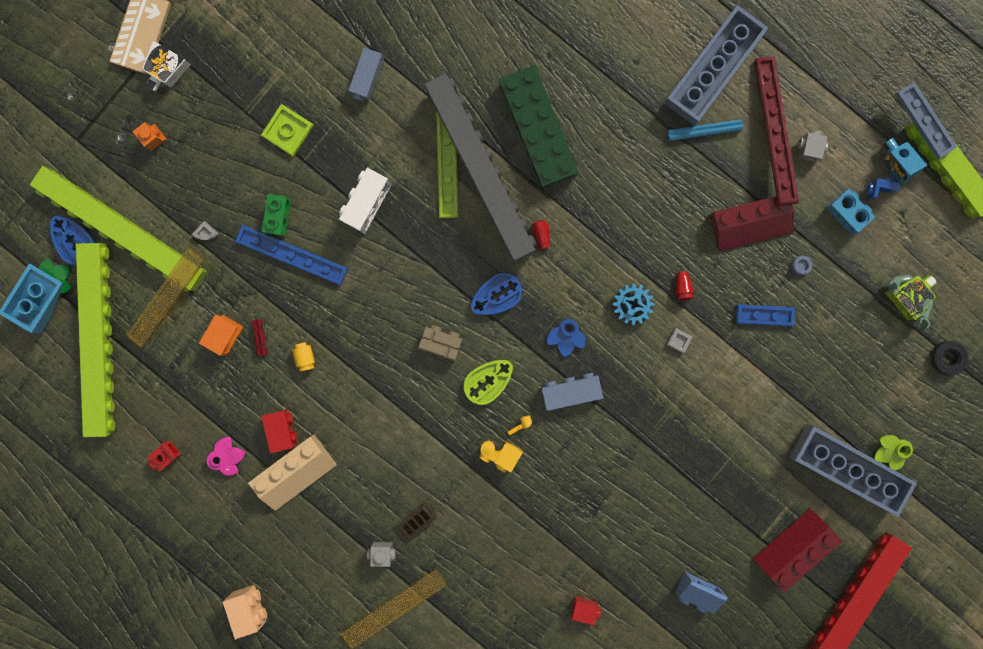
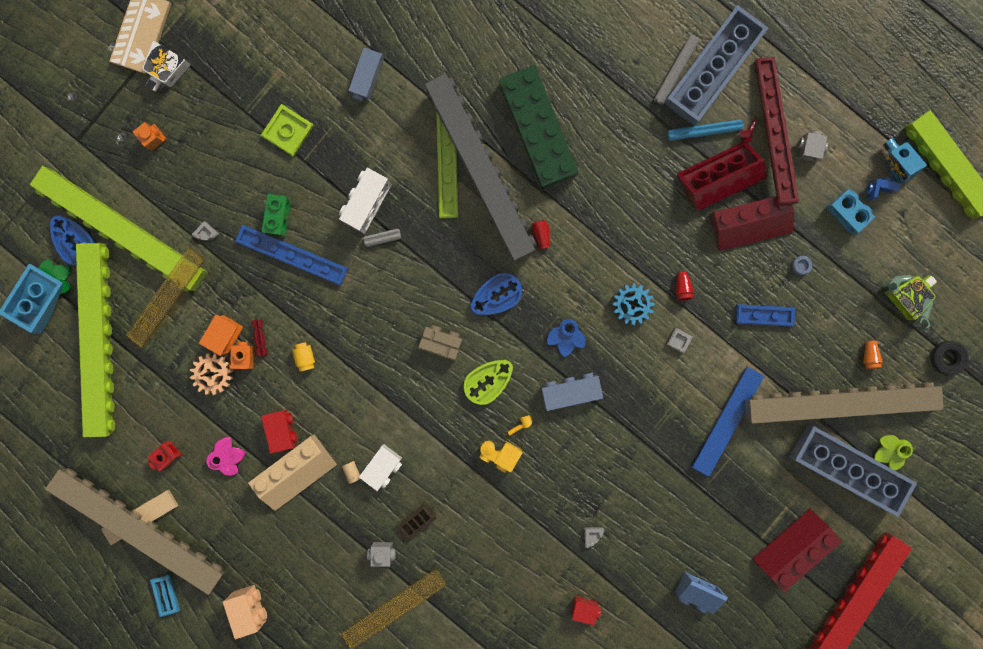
sand blue plate [895,82,957,159] -> none
none -> dark tan brick [45,468,225,595]
none -> tan tile [101,490,179,545]
none -> dark azure tile [150,574,180,617]
none -> light nougat gear [190,354,233,395]
none -> orange brick [229,342,254,369]
none -> tan piece [342,461,361,484]
none -> white brick [359,445,402,491]
none -> light grey axle [363,229,401,247]
none -> light grey tile [584,527,604,548]
none -> light grey axle [654,35,699,105]
none -> dark red slope [677,142,767,211]
none -> blue tile [691,367,765,476]
none -> dark red hand [740,118,758,142]
none -> dark tan brick [745,382,944,423]
none -> orange cone [863,341,883,369]

